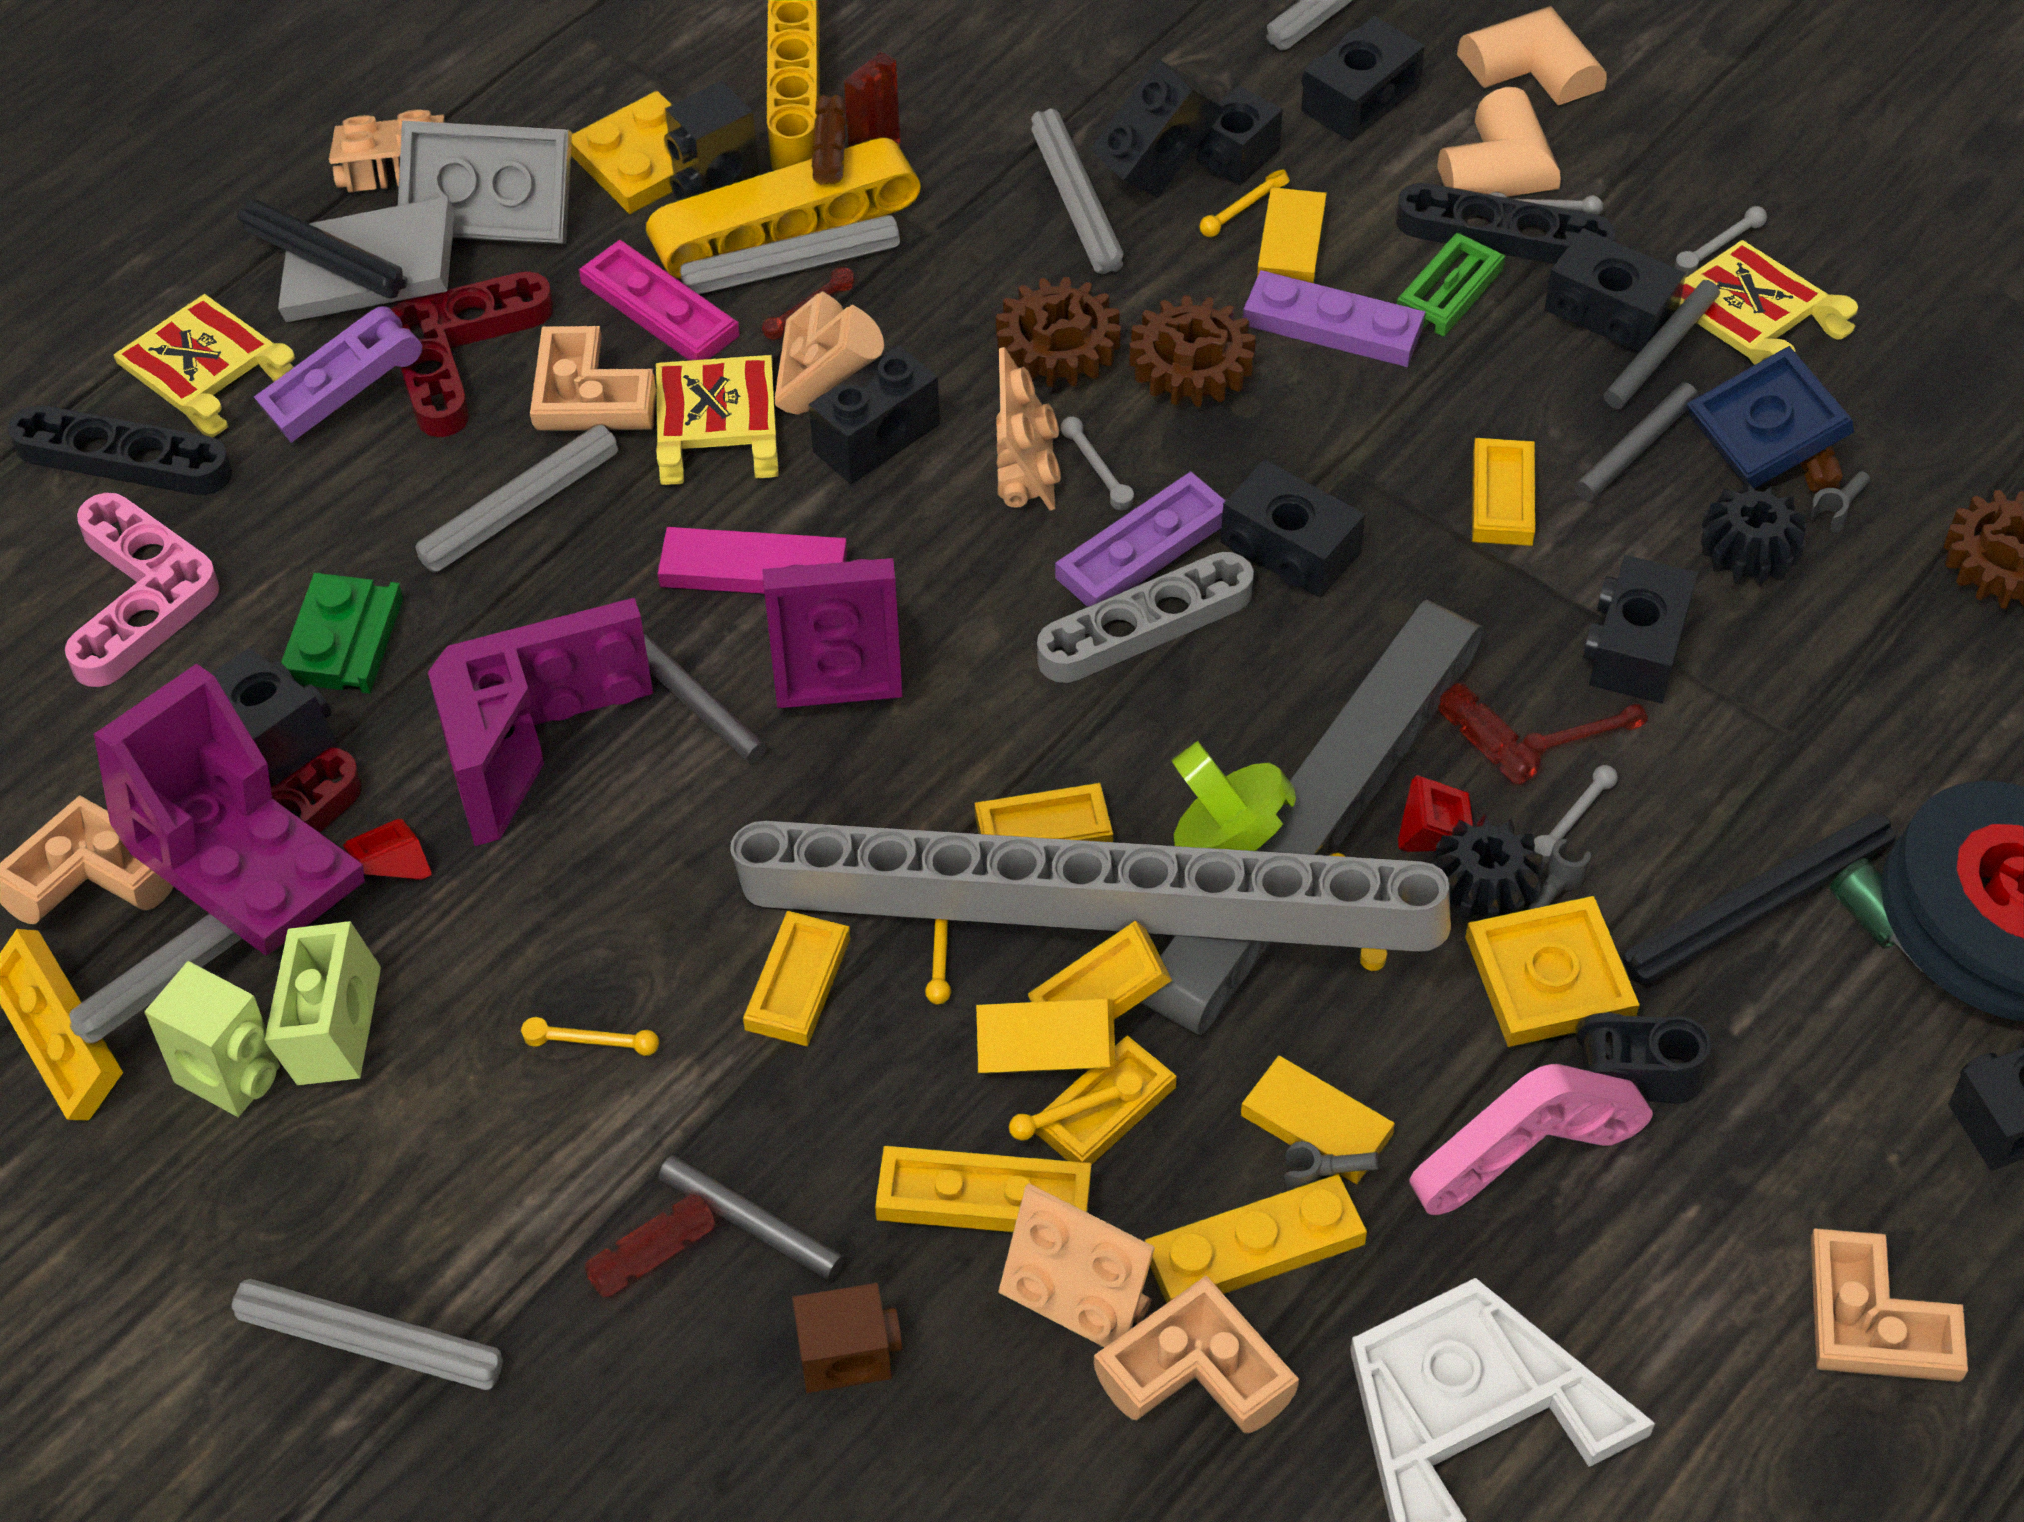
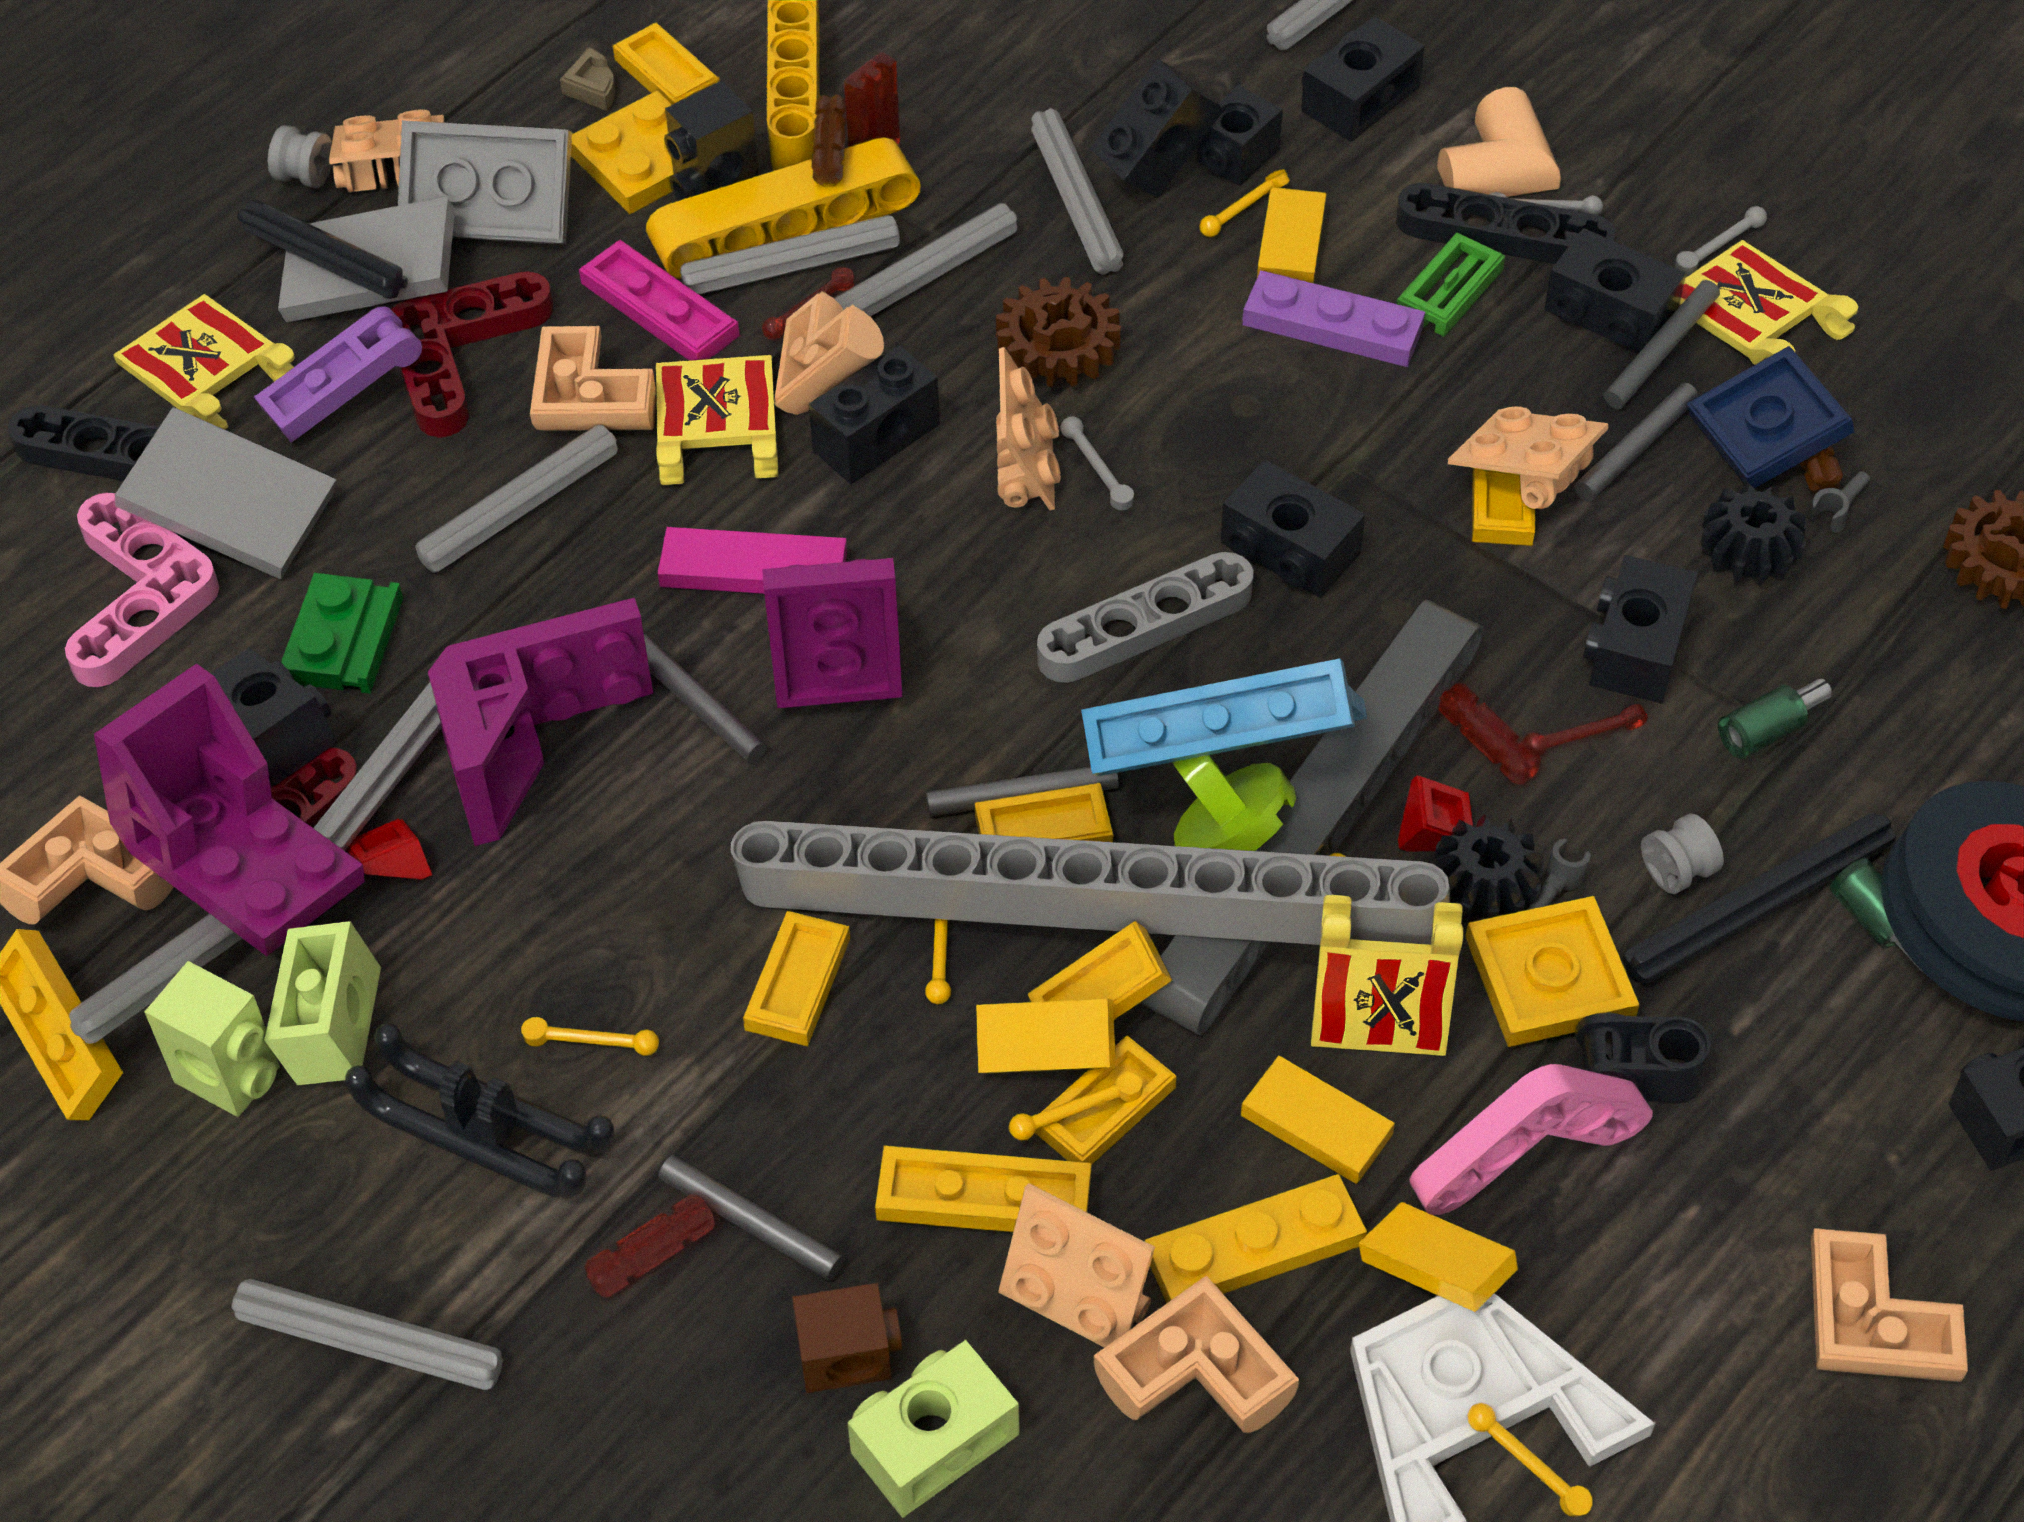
medium lavender plate [1055,471,1225,607] -> none
reddish brown gear [1129,295,1256,407] -> none
dark grey hand [1284,1141,1380,1191] -> none
light nougat brick [1457,6,1607,106] -> none
light grey hinge [1534,765,1618,863] -> none
none -> light grey tile [115,407,336,580]
none -> light grey wheel [268,125,332,188]
none -> light grey axle [313,682,442,851]
none -> black piece [345,1023,615,1198]
none -> dark tan tile [560,47,616,111]
none -> yellow tile [613,23,719,105]
none -> light grey axle [834,203,1018,317]
none -> yellowish green brick [847,1340,1019,1518]
none -> flat silver bar [926,767,1119,817]
none -> dark azure fence [1081,659,1367,777]
none -> light yellow flag [1311,895,1463,1056]
none -> yellow tile [1359,1202,1518,1312]
none -> light nougat hinge [1448,407,1608,509]
none -> yellow hinge [1467,1402,1593,1517]
none -> light grey wheel [1641,813,1724,894]
none -> clear green piece [1718,678,1832,759]

